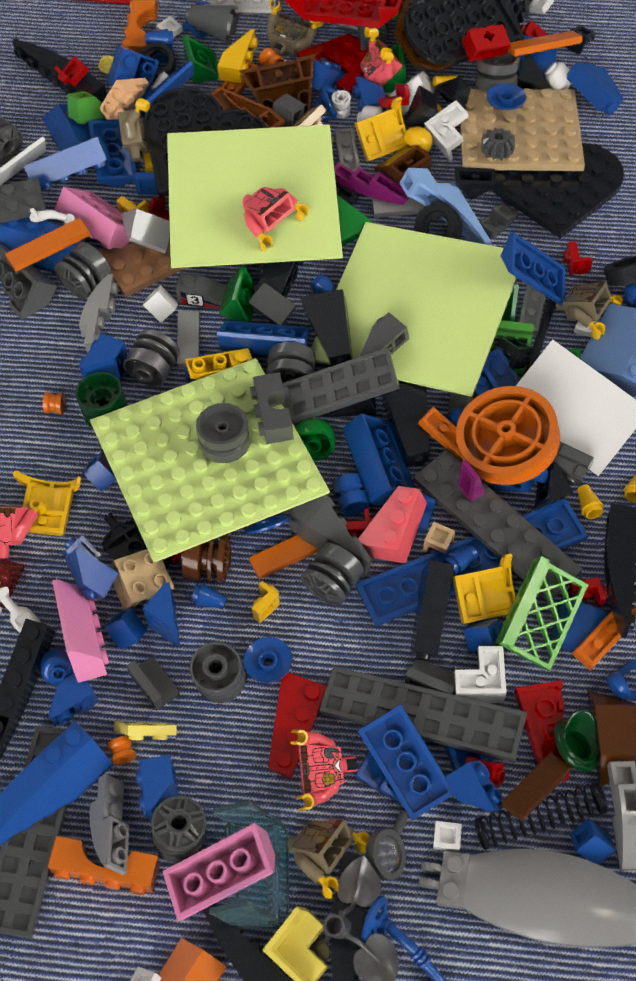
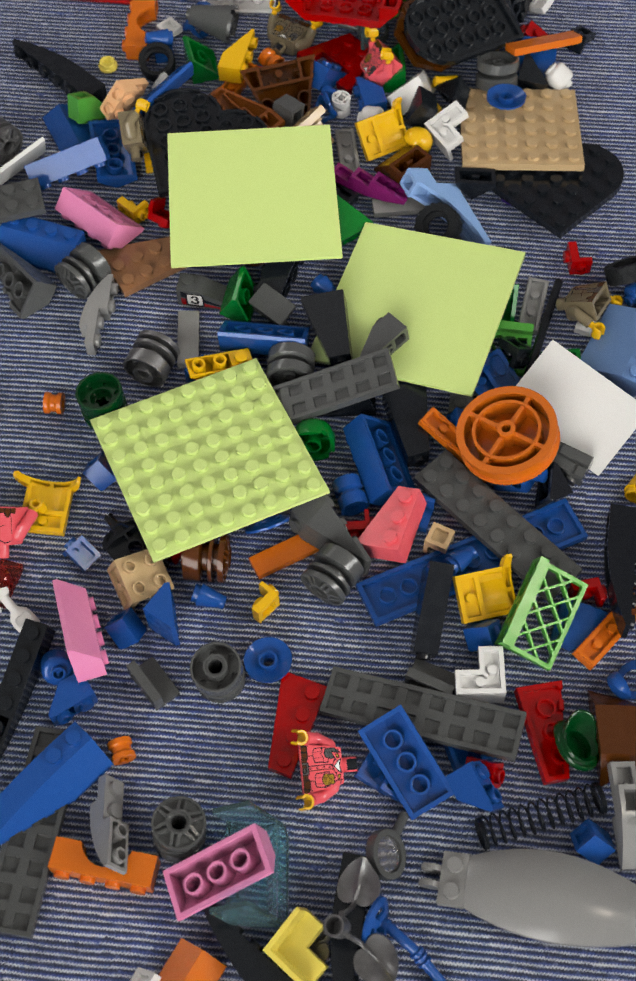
orange tile [5,218,91,272] -> none
white piece [30,208,75,225] -> none
red bracket [54,55,90,87] -> none
slope [65,548,119,601] -> none
blue slope [79,333,128,382] -> none
blue slope [106,45,159,97] -> none
light yellow wing [114,721,177,740] -> none
light grey slope [121,209,170,253] -> none
blue bracket [134,172,158,195] -> none
blue slope [136,755,179,822] -> none
white panel [143,285,178,322] -> none
dark grey wheel [196,403,250,463] -> none
coral torso [242,187,309,252] -> none
dark grey arch [250,372,294,445] -> none
dark tan torso [287,818,370,899] -> none
red bracket [379,83,410,110] -> none
white plate [433,821,462,852] -> none
magenta slope [458,460,485,502] -> none
red brick [462,24,511,62] -> none
dark grey slope [479,203,520,239] -> none
dark grey gear [481,127,515,161] -> none
blue slope [501,232,565,306] -> none
reddish brown tile [502,752,571,822] -> none
blue slope [567,61,624,114] -> none
yellow cone [577,485,604,519] -> none

